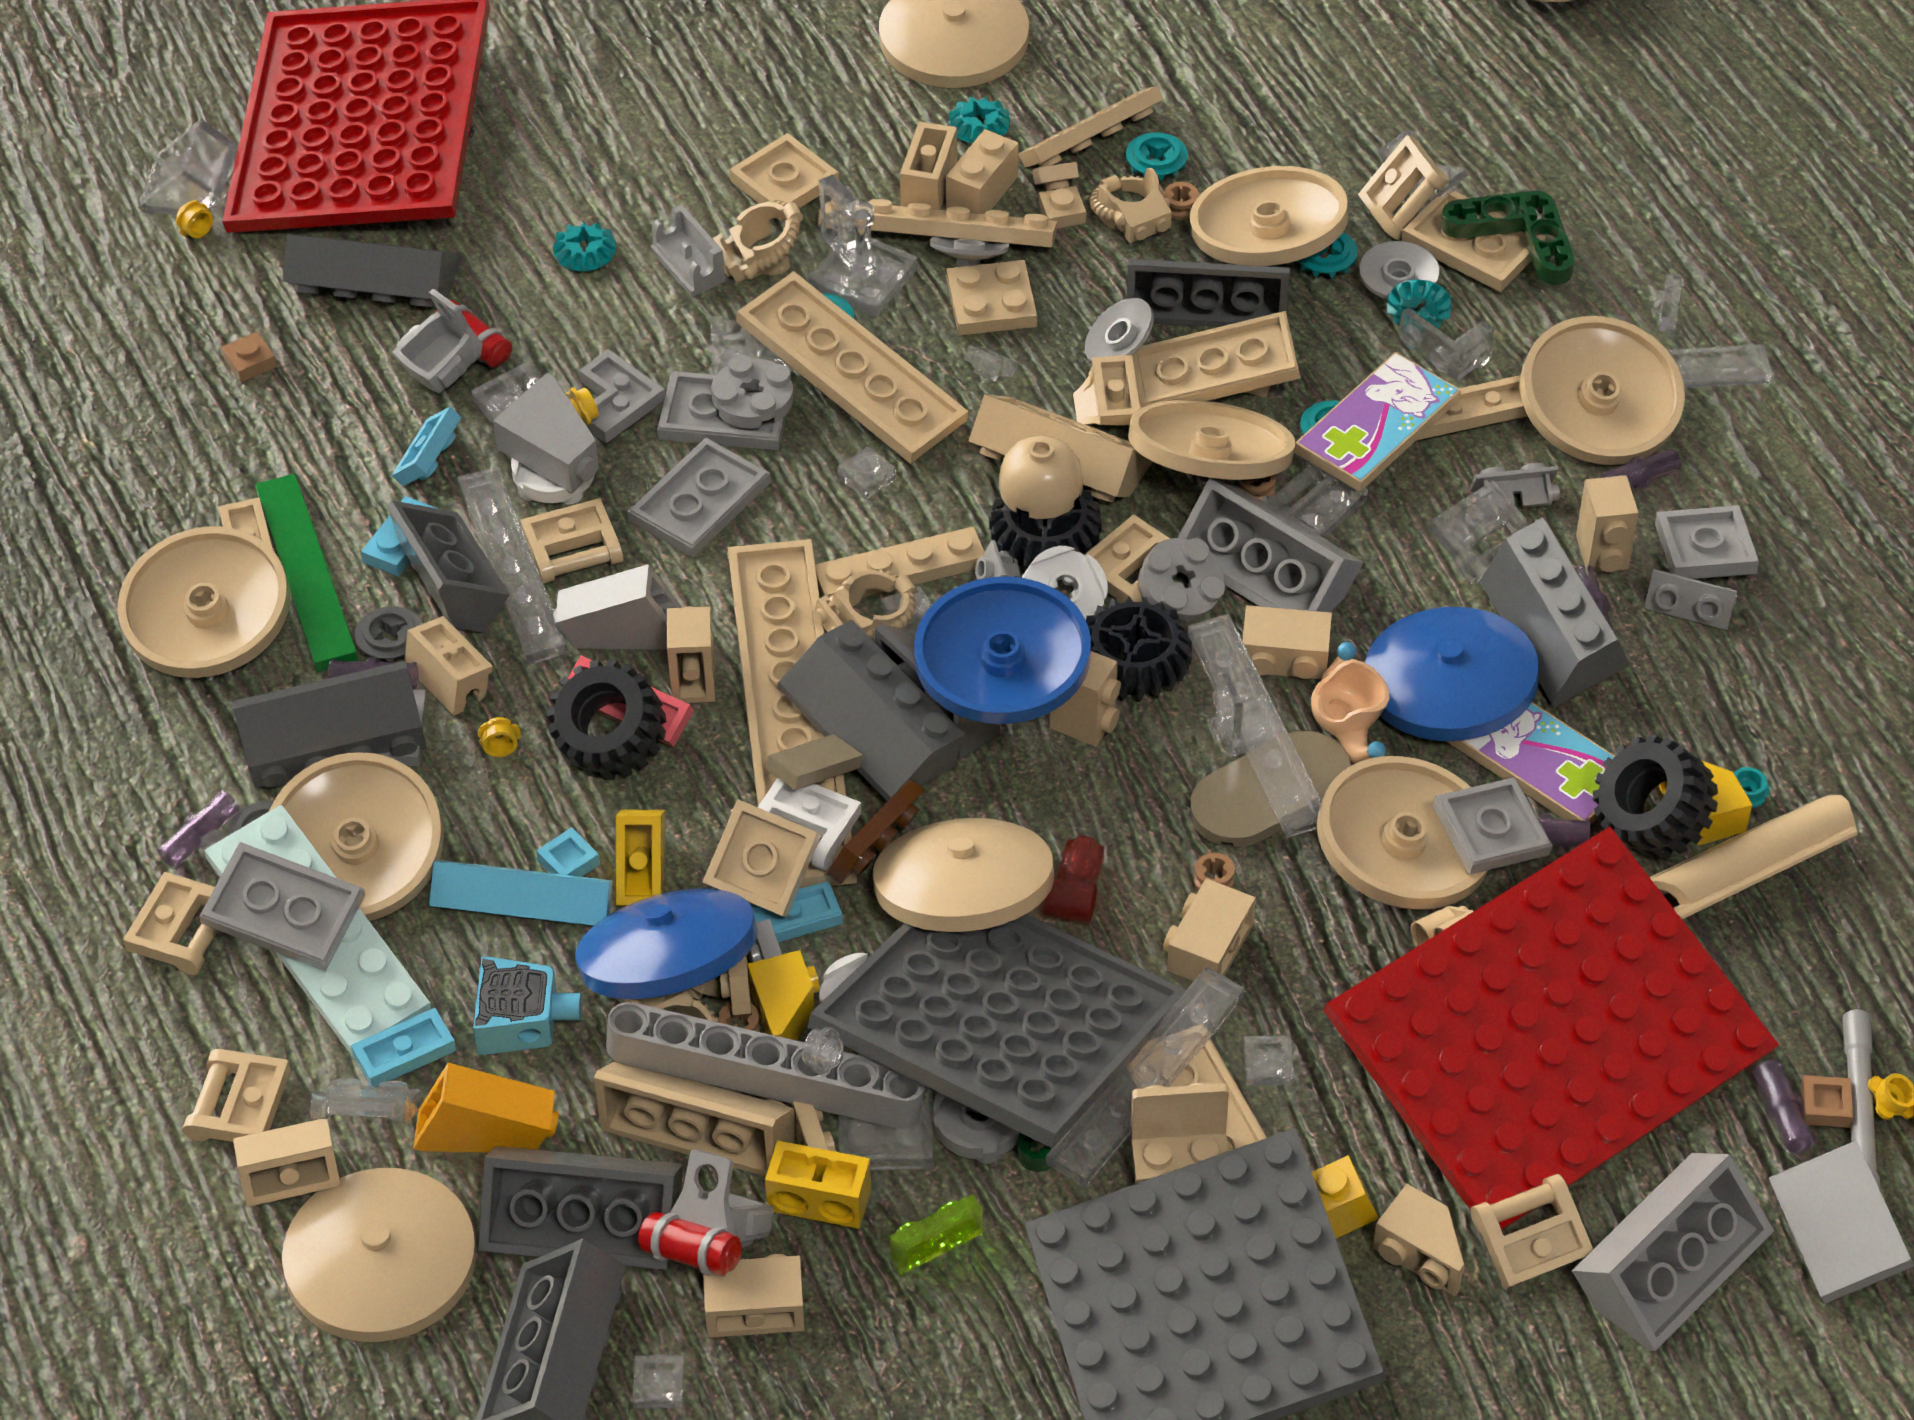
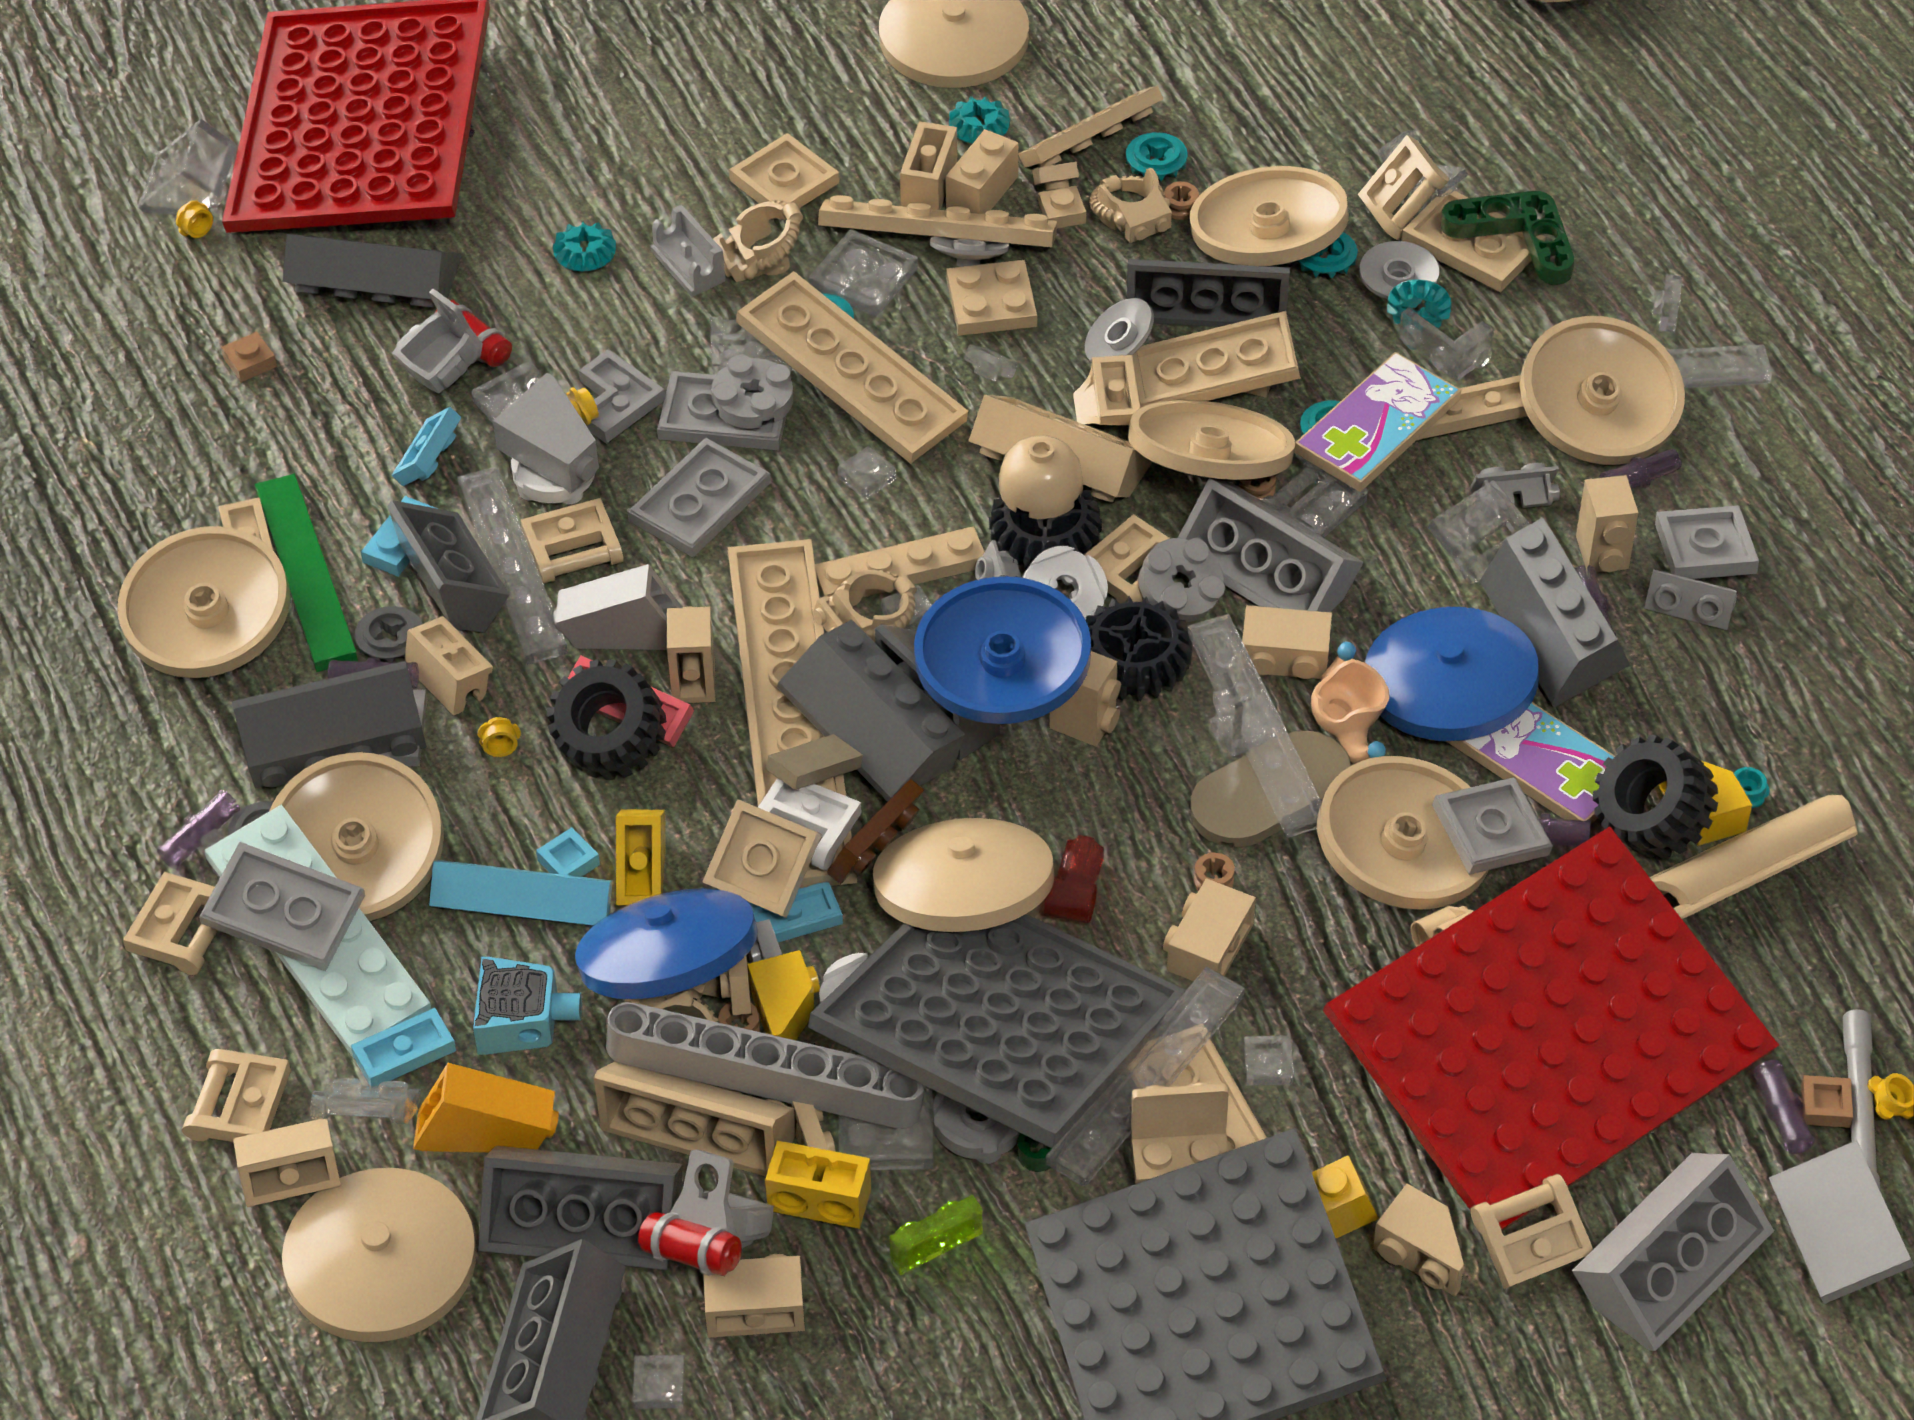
clear plate [802,1027,844,1075] -> none
clear plate [819,174,876,276] -> none

